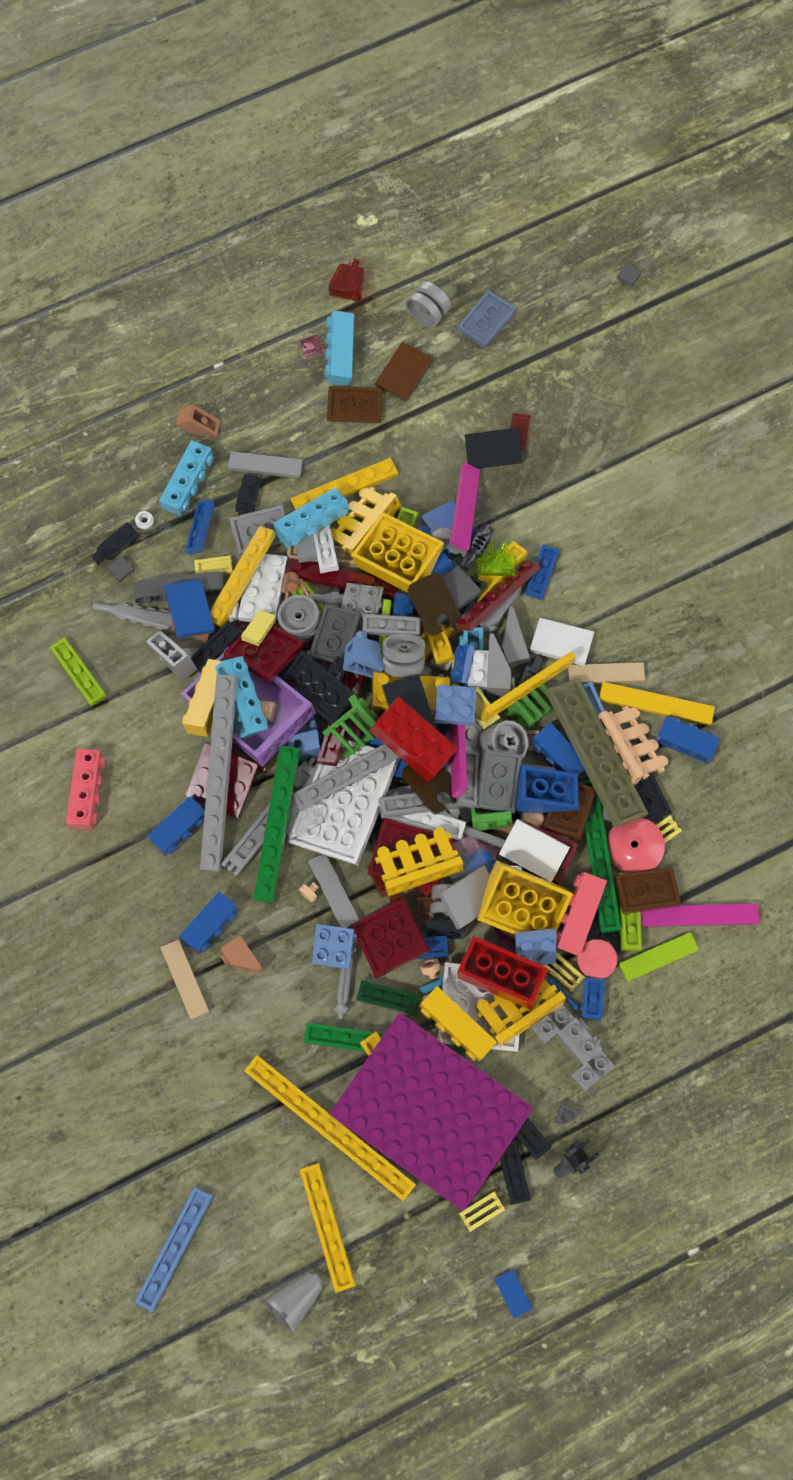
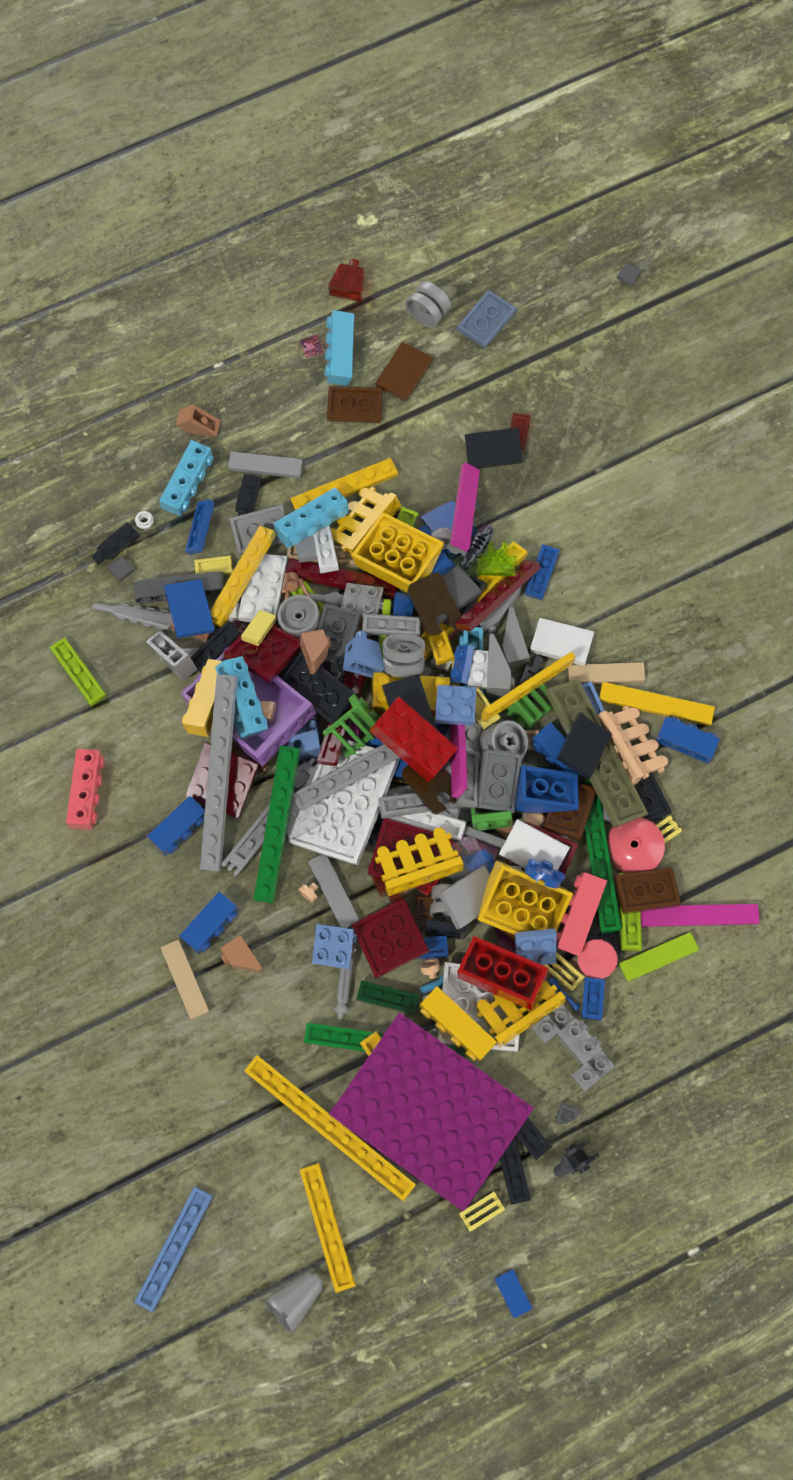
none -> nougat slope [300,629,331,674]
none -> blue plate [525,858,565,889]
none -> black tile [556,713,612,780]

